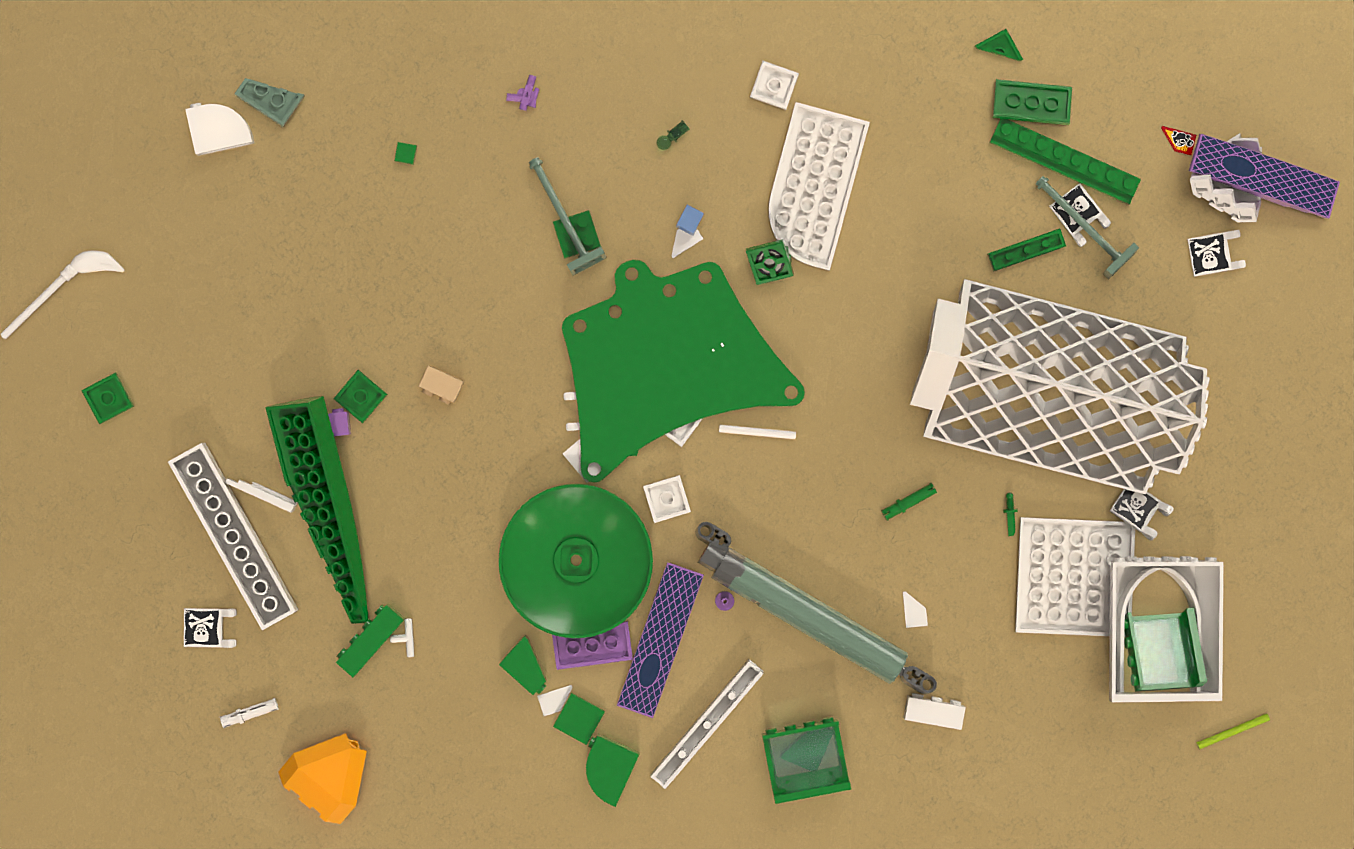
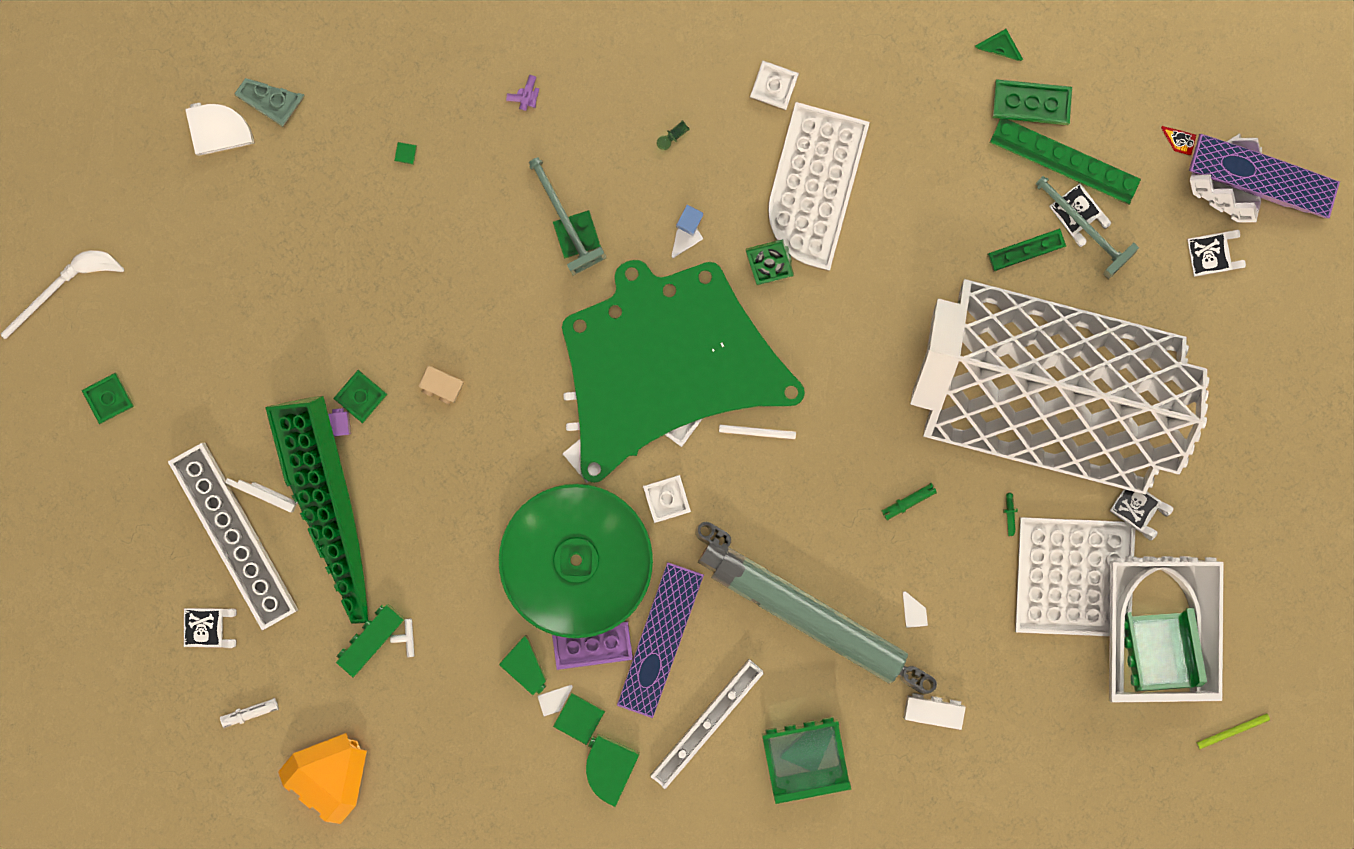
medium lavender tile [715,591,734,611] -> none

